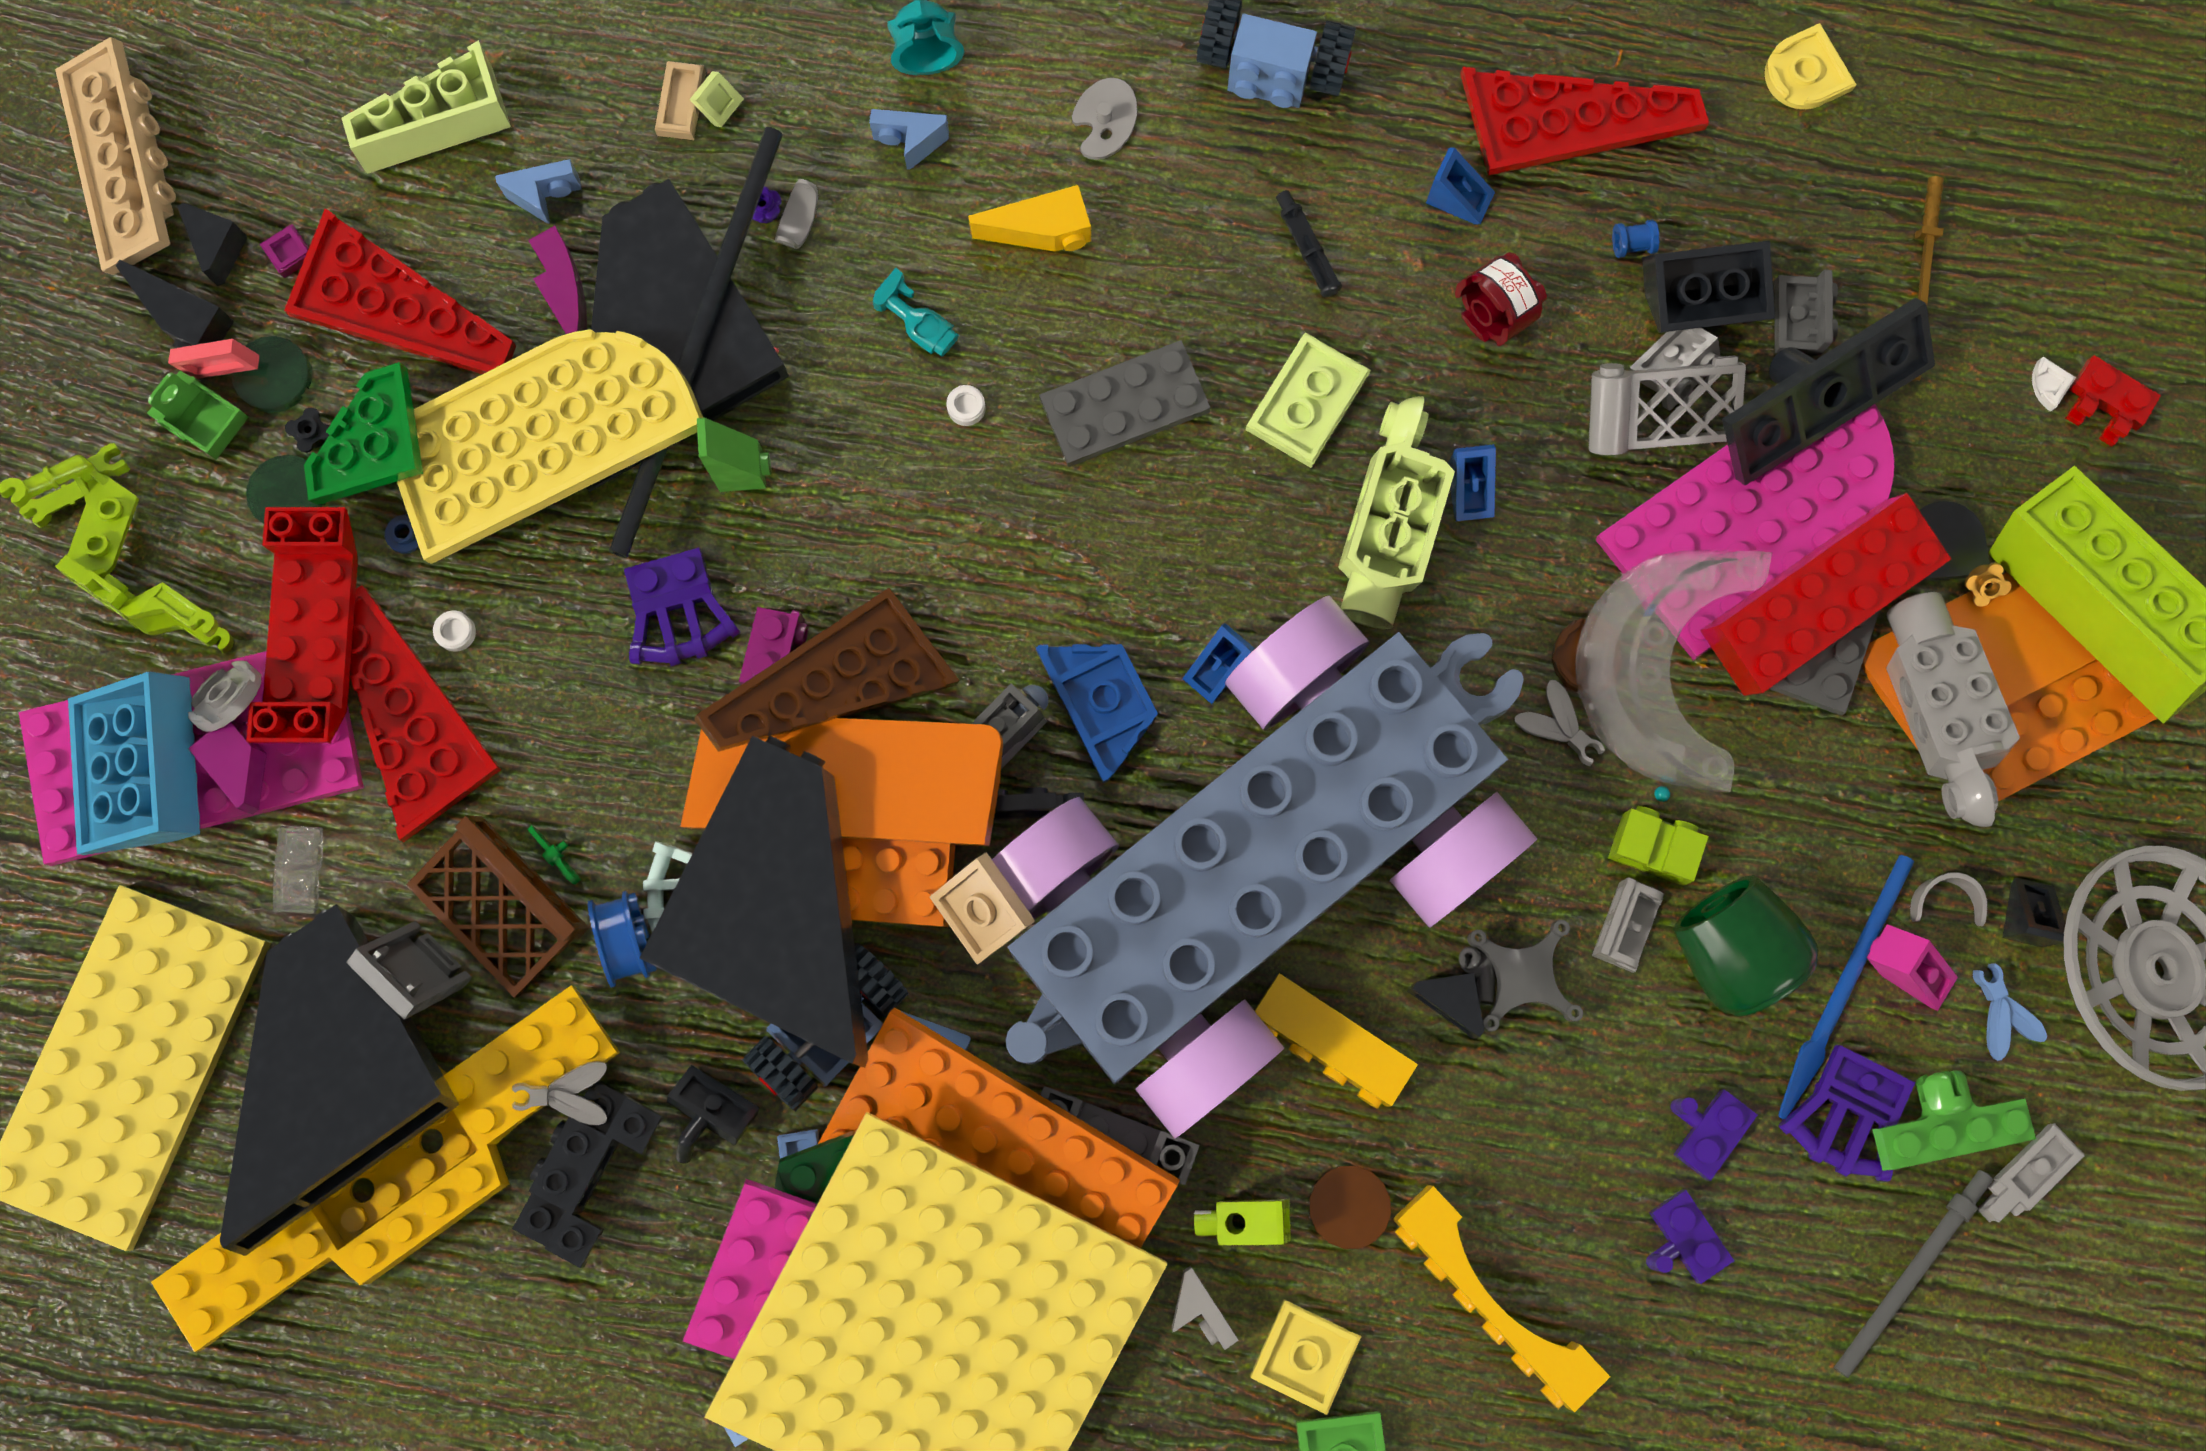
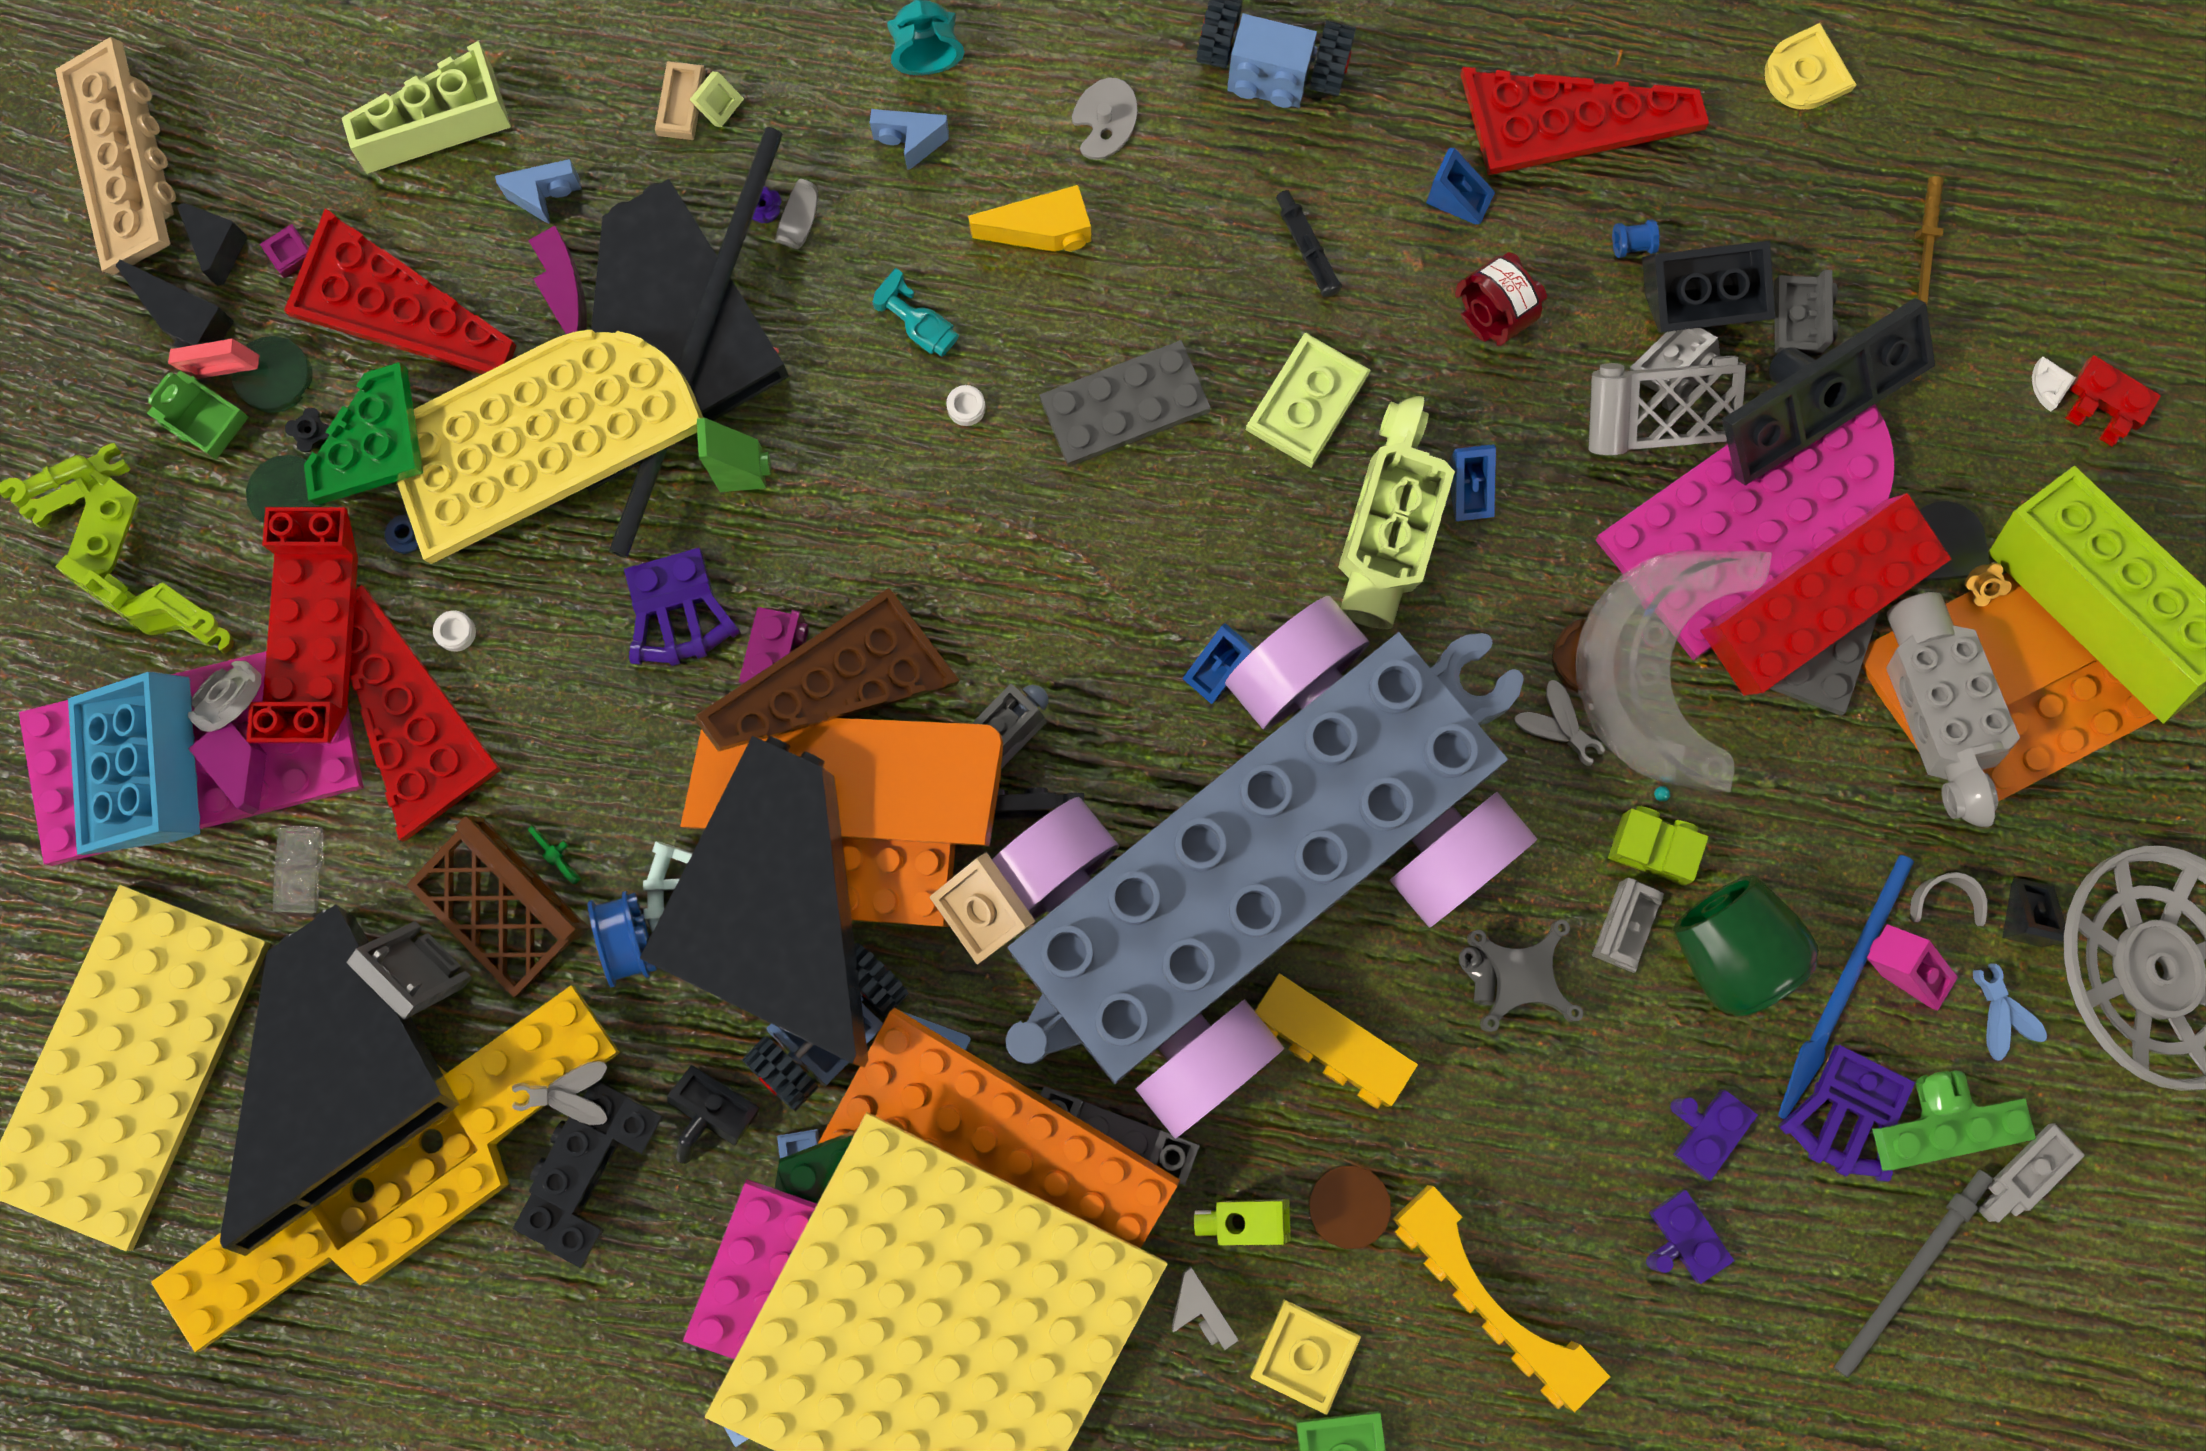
blue wing [1035,644,1158,784] -> none
black slope [1407,973,1484,1039] -> none

